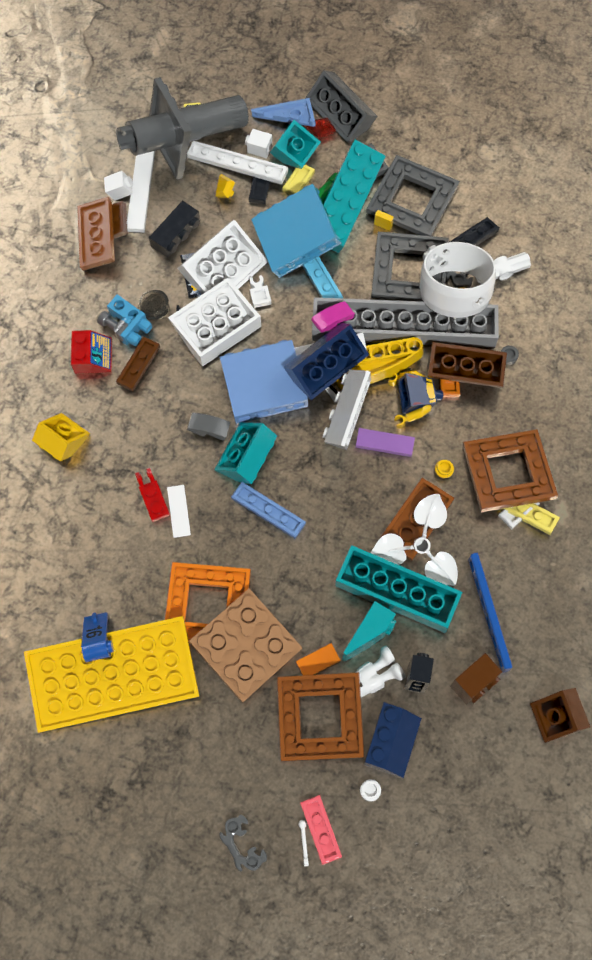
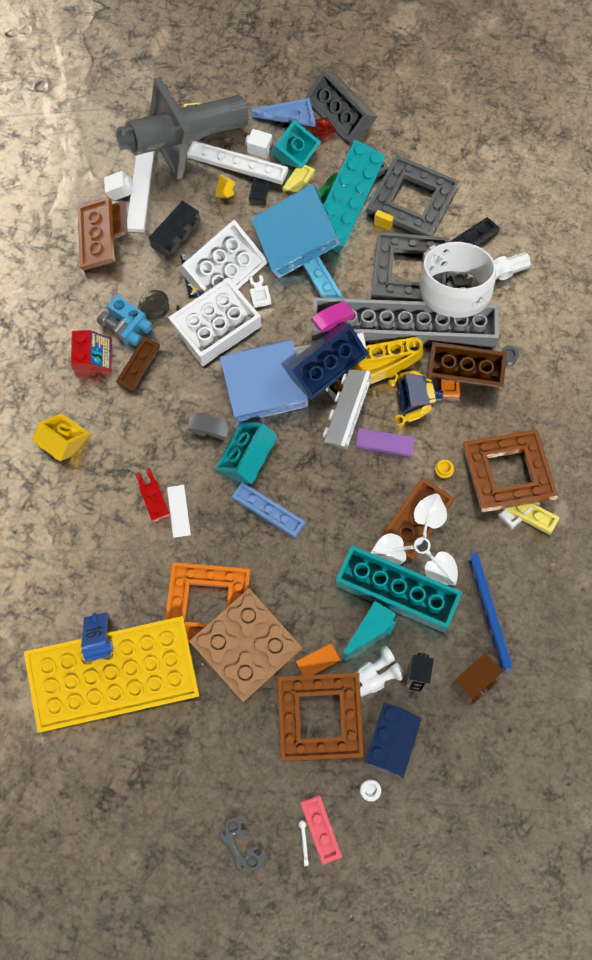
reddish brown slope [530,688,591,743] -> none

